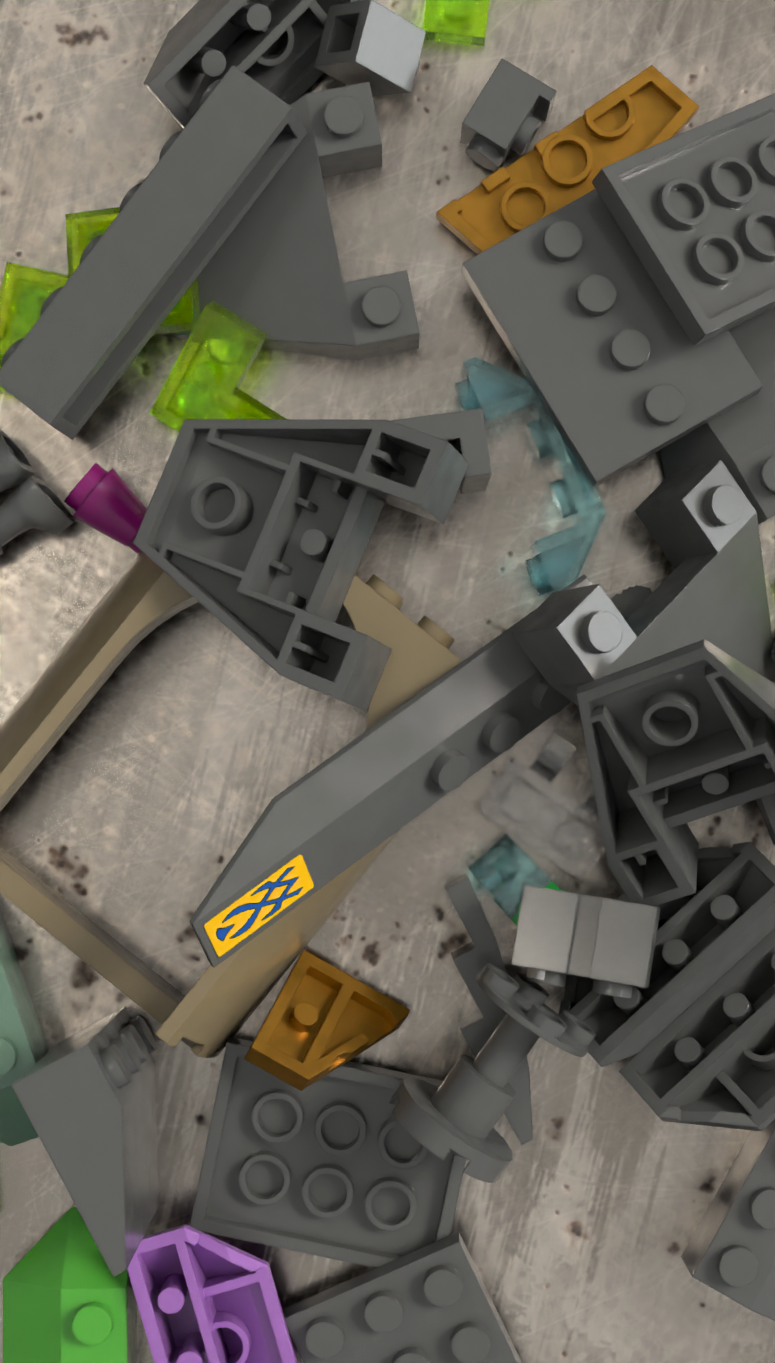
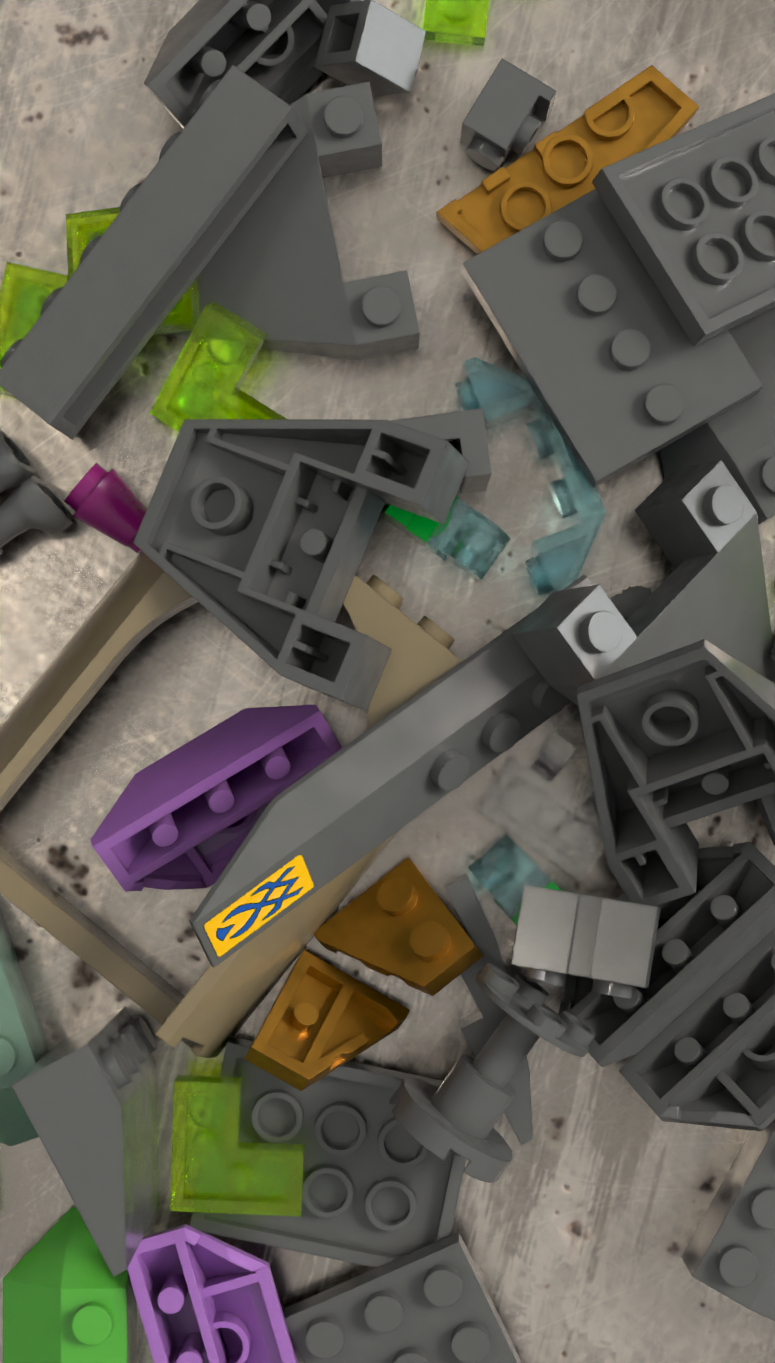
none -> medium lavender wedge [90,705,343,892]
none -> clear neon green plate [170,1075,305,1217]
none -> pearl gold wing [314,857,484,996]
none -> clear light blue leg [384,496,510,581]

